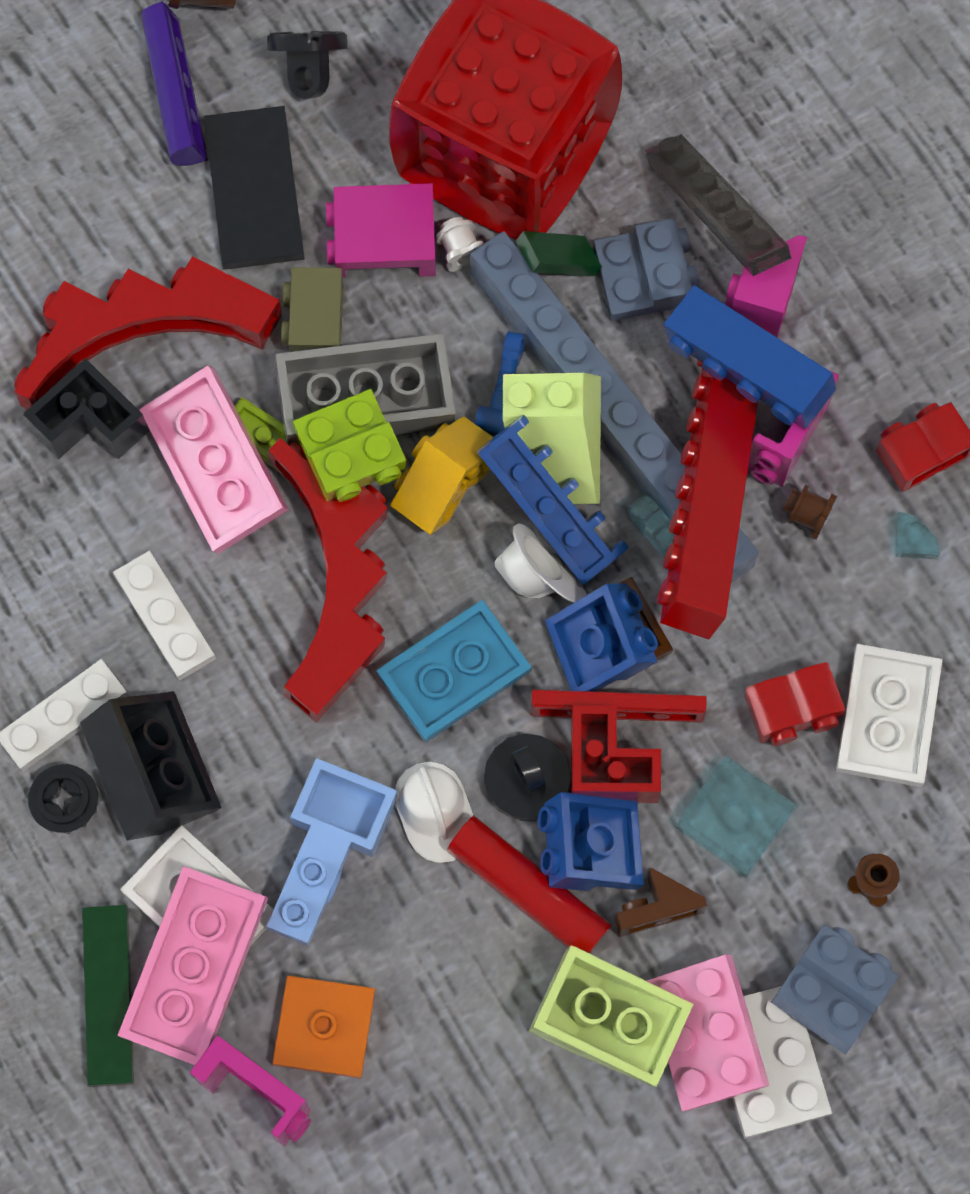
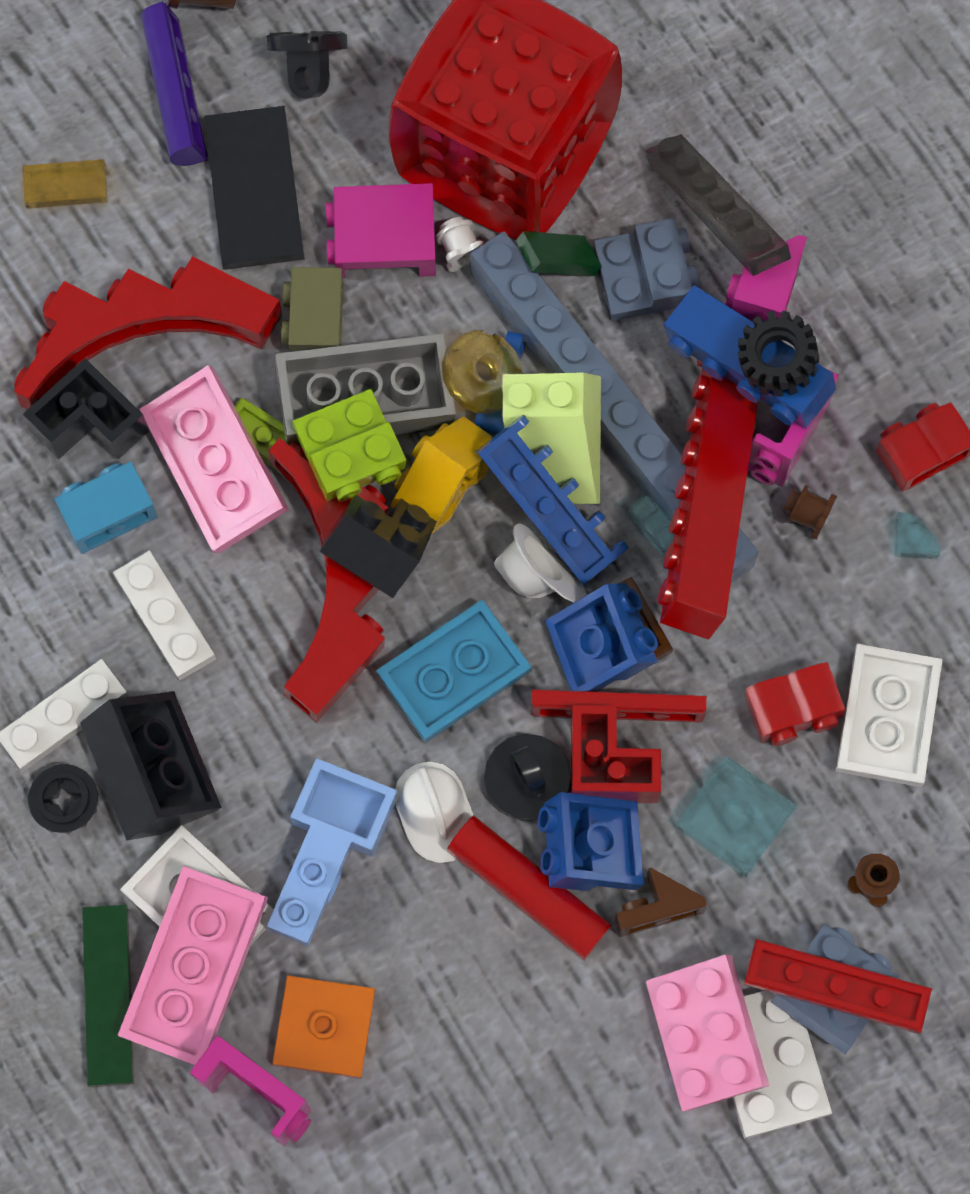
yellowish green slope [528,945,694,1087] -> none
none -> clear yellow tile [23,159,108,209]
none -> dark azure brick [54,461,158,554]
none -> black brick [320,494,437,598]
none -> clear yellow tile [442,330,523,414]
none -> black tyre [738,311,820,397]
none -> red tile [744,939,932,1034]

